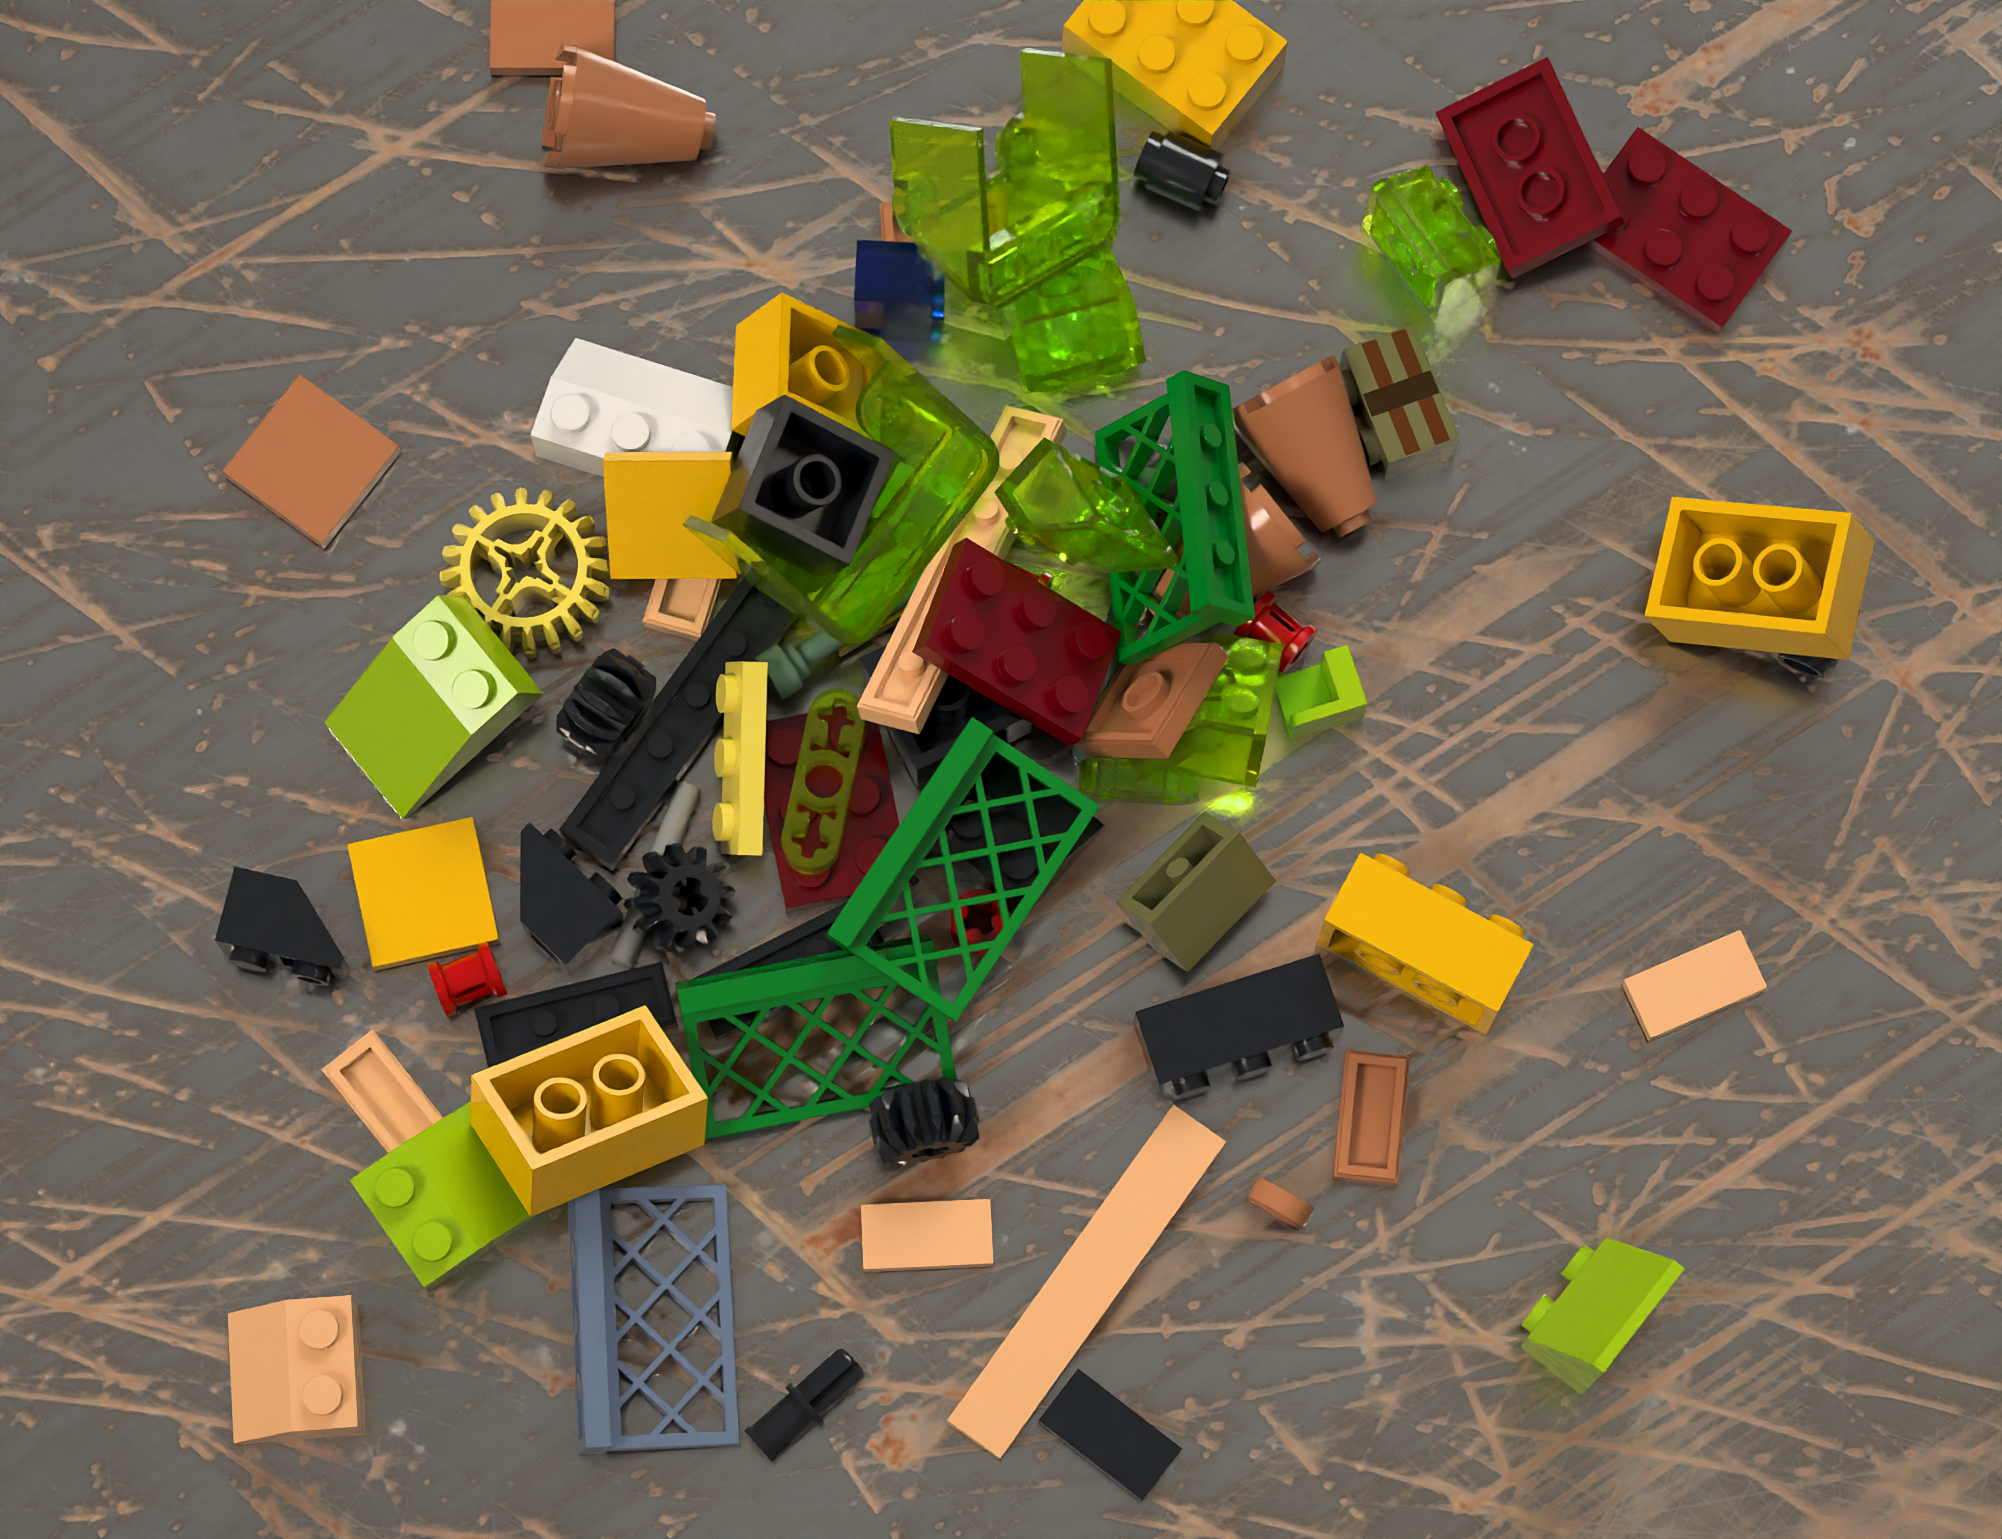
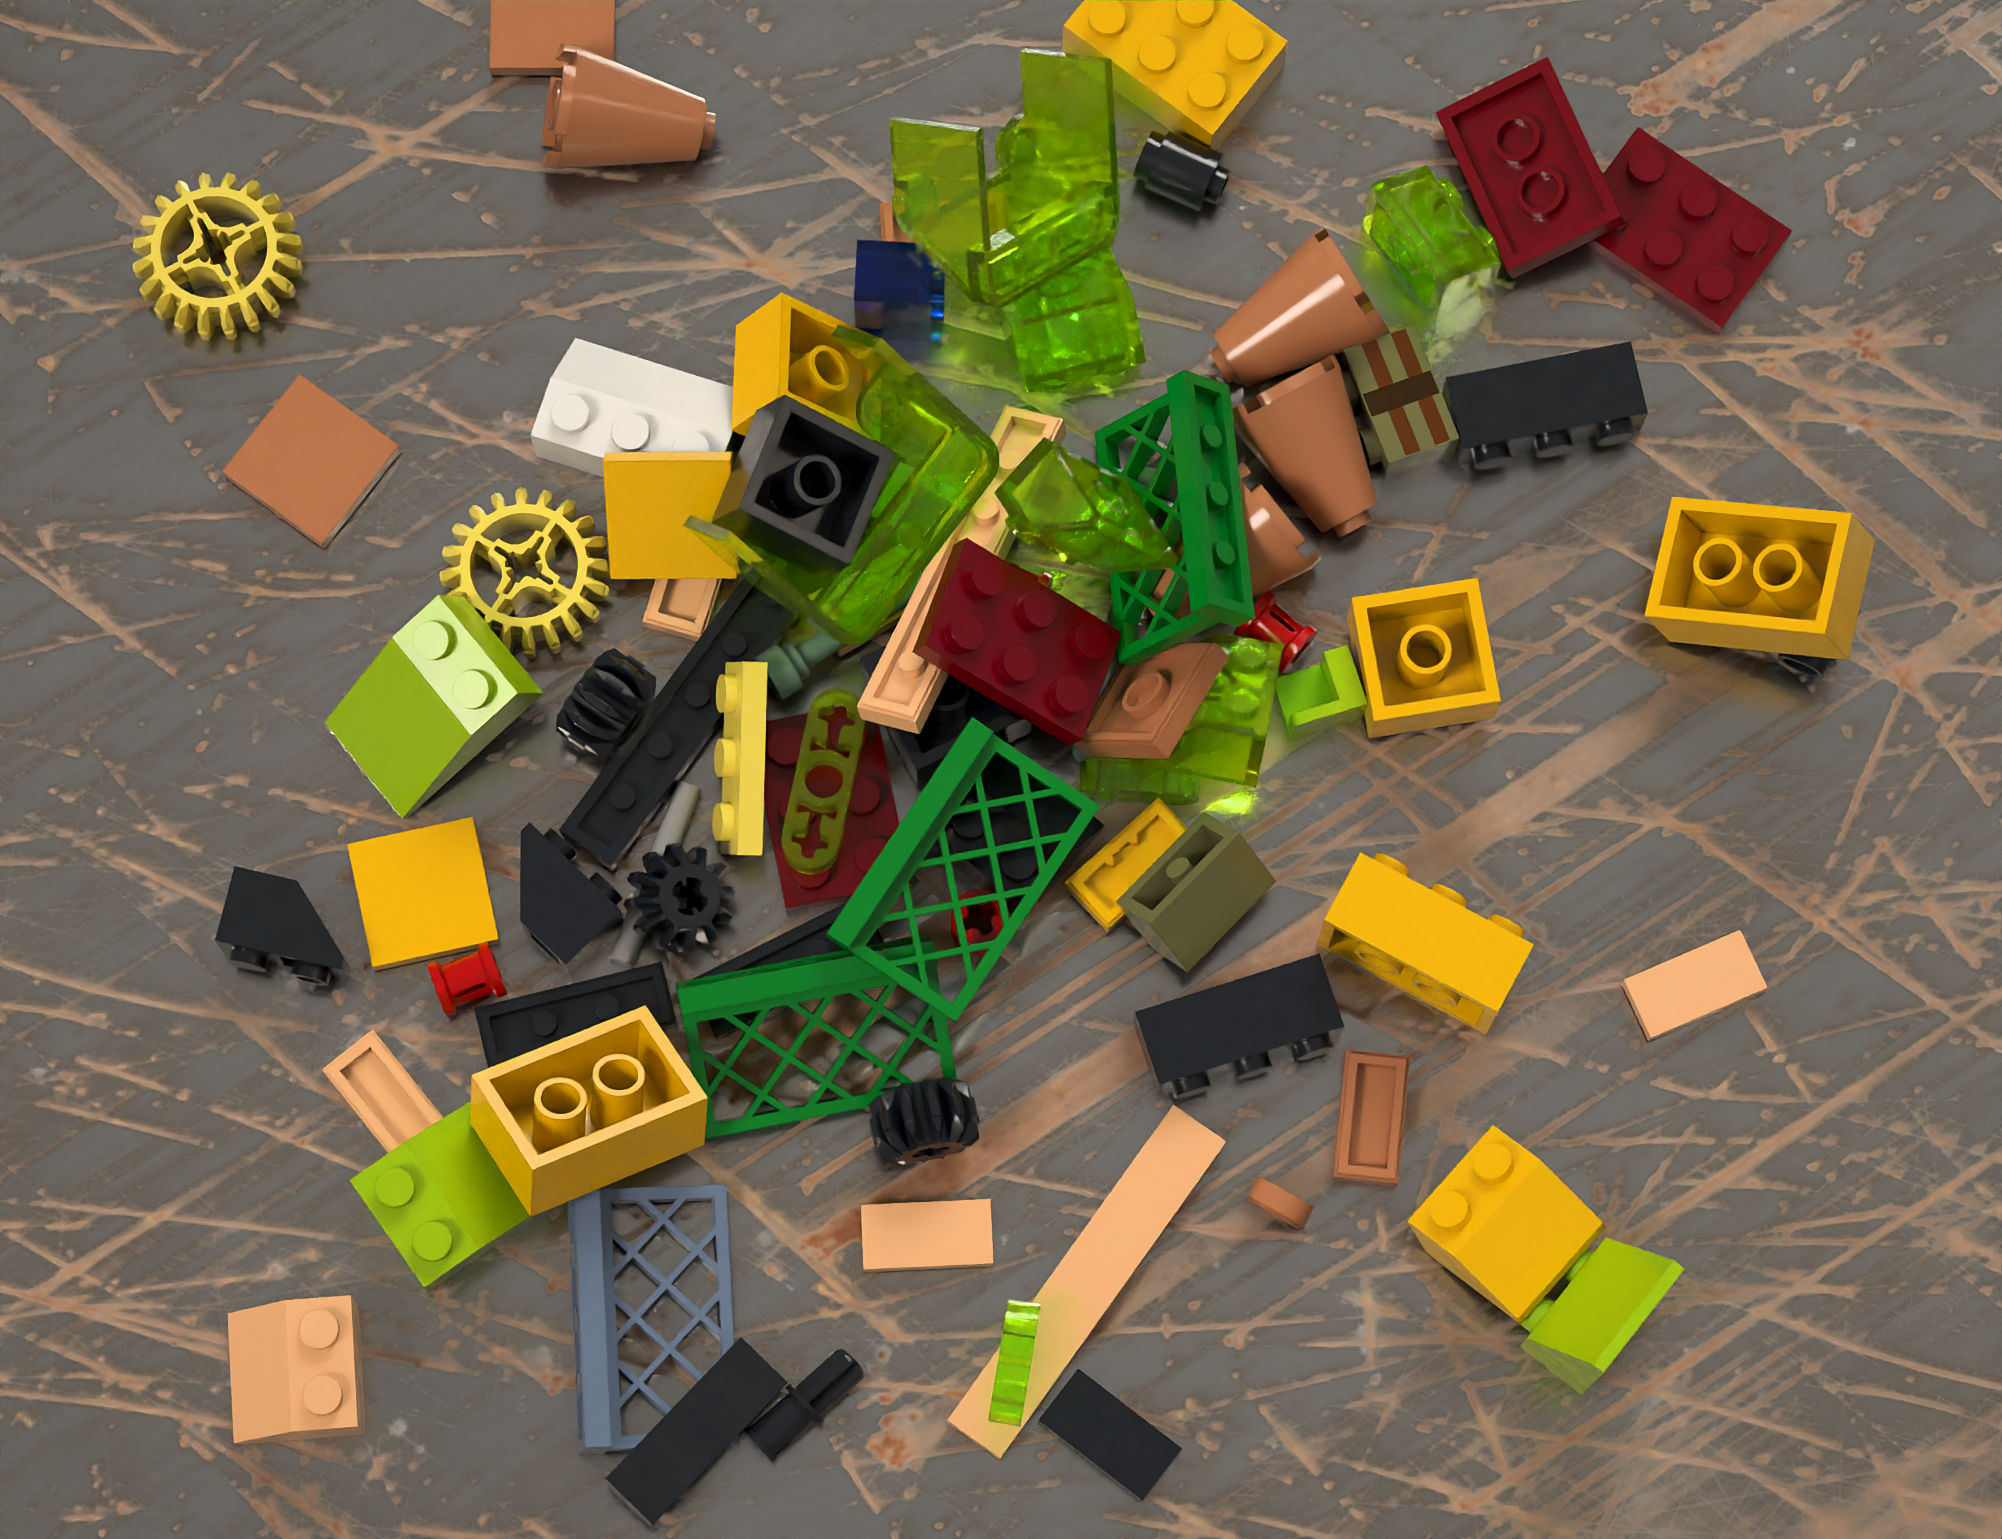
none -> light yellow gear [133,172,303,341]
none -> black tile [603,1337,788,1527]
none -> clear neon green beam [988,1298,1041,1427]
none -> yellow plate [1064,797,1187,933]
none -> nougat cone [1208,226,1390,387]
none -> yellow brick [1346,578,1501,738]
none -> yellow slope [1407,1125,1606,1324]
none -> black brick [1442,341,1648,470]

